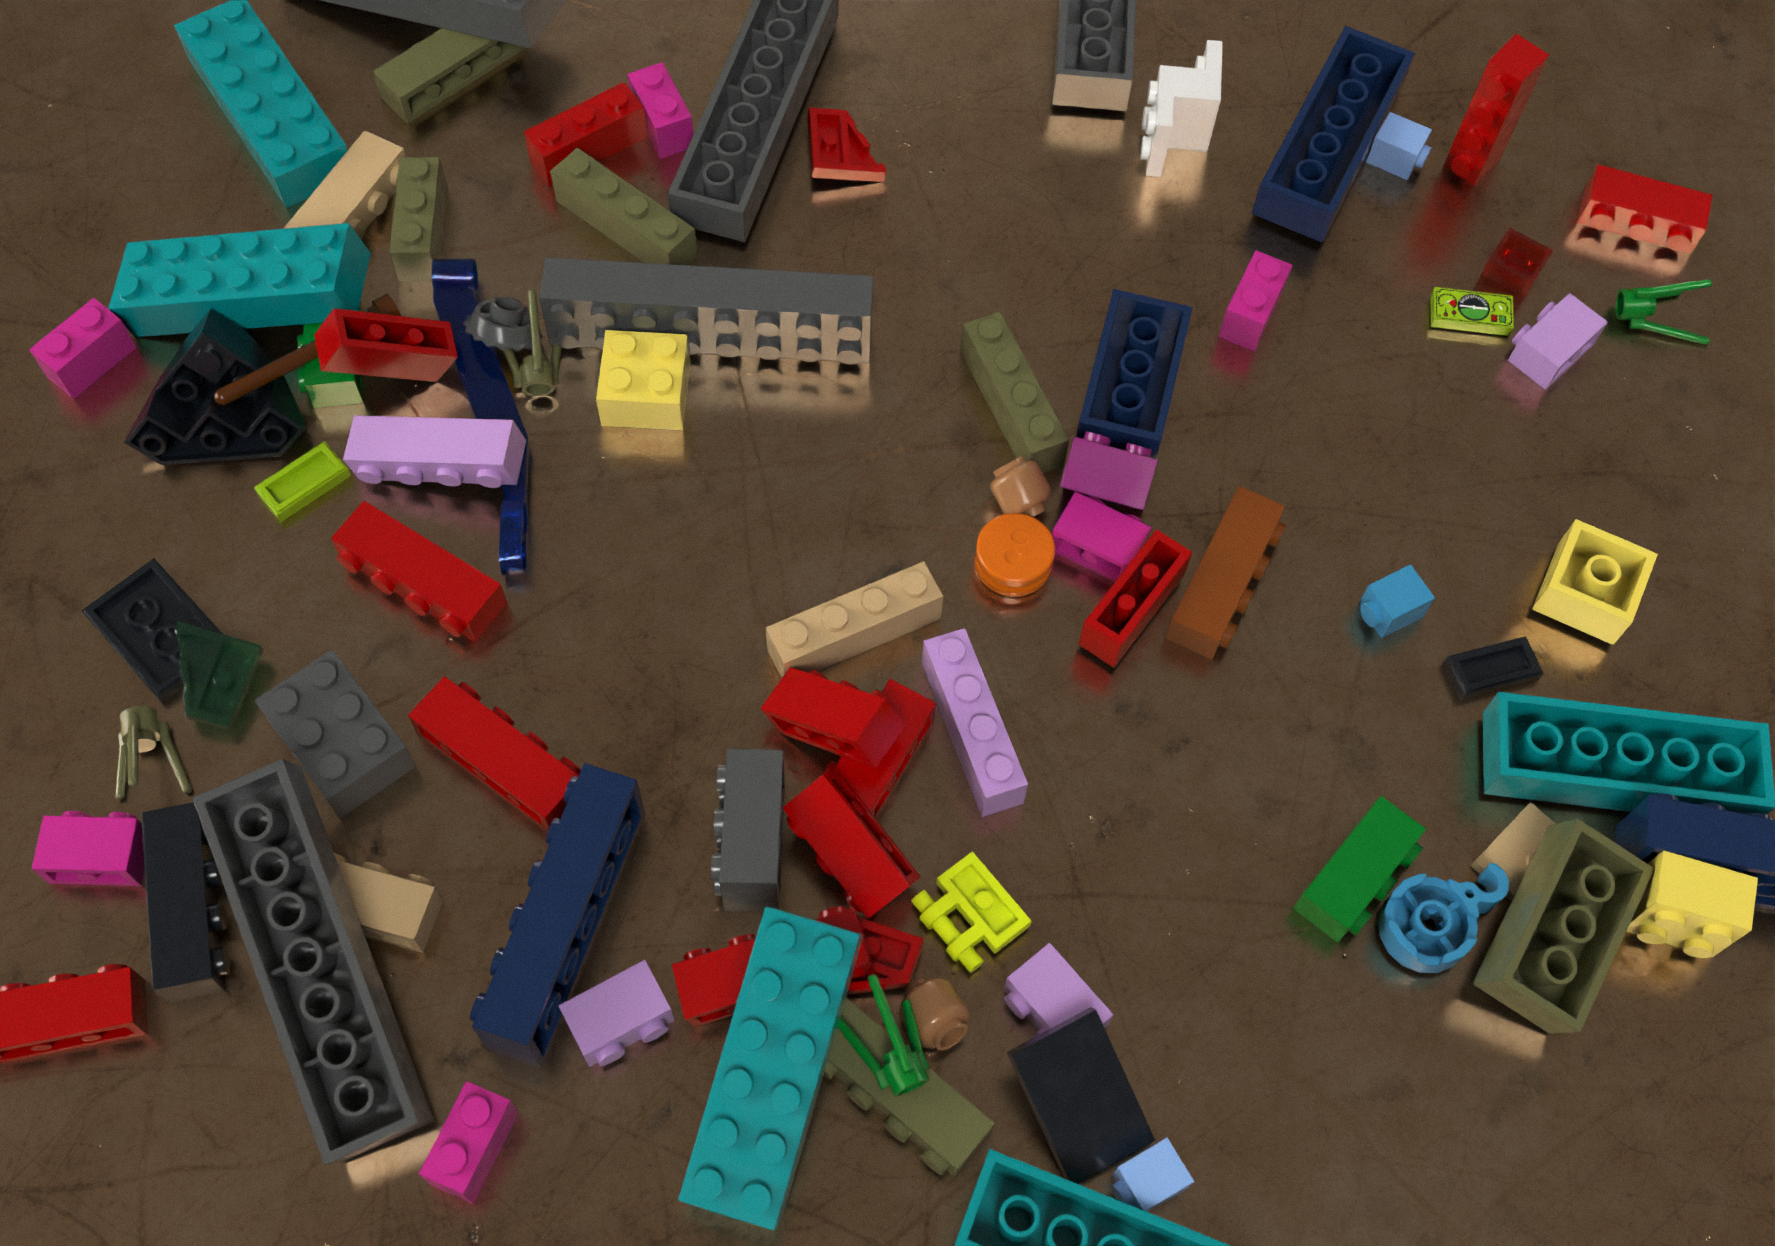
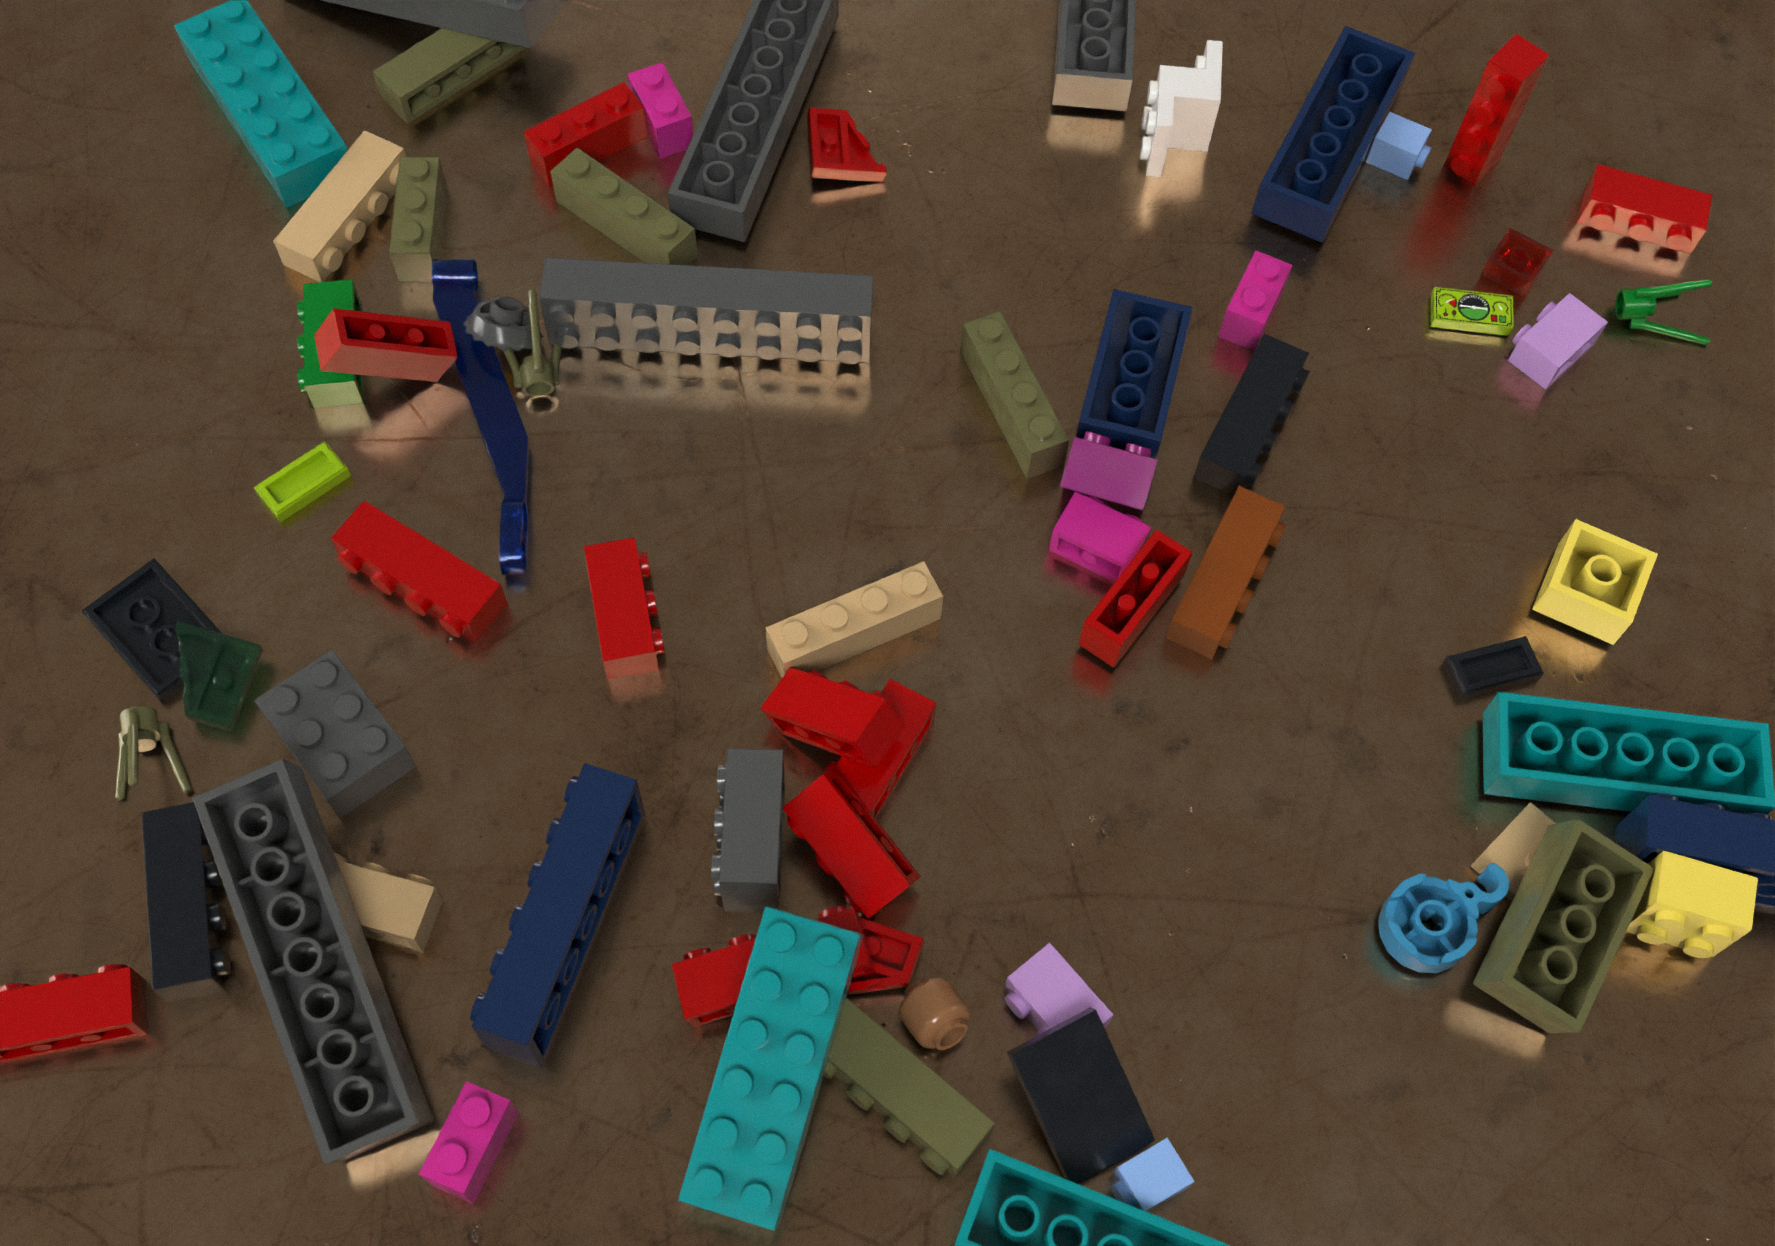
dark pink brick [29,298,137,399] -> none
dark pink brick [31,811,145,886] -> none
teal brick [108,223,371,337] -> none
black brick [124,308,306,465] -> none
reddish brown piece [214,294,401,405] -> none
lavender brick [343,415,526,488] -> none
red brick [408,676,581,831] -> none
lavender brick [558,960,674,1067] -> none
light yellow brick [596,330,691,430] -> none
green plant [838,974,930,1097] -> none
neon yellow plate [911,851,1032,973] -> none
lavender brick [921,628,1028,817] -> none
orange head [975,513,1055,597] -> none
medium nougat head [990,456,1052,517] -> none
green brick [1293,795,1426,943] -> none
dark azure brick [1358,564,1435,638] -> none
none -> red brick [584,537,665,680]
none -> black brick [1193,334,1310,496]

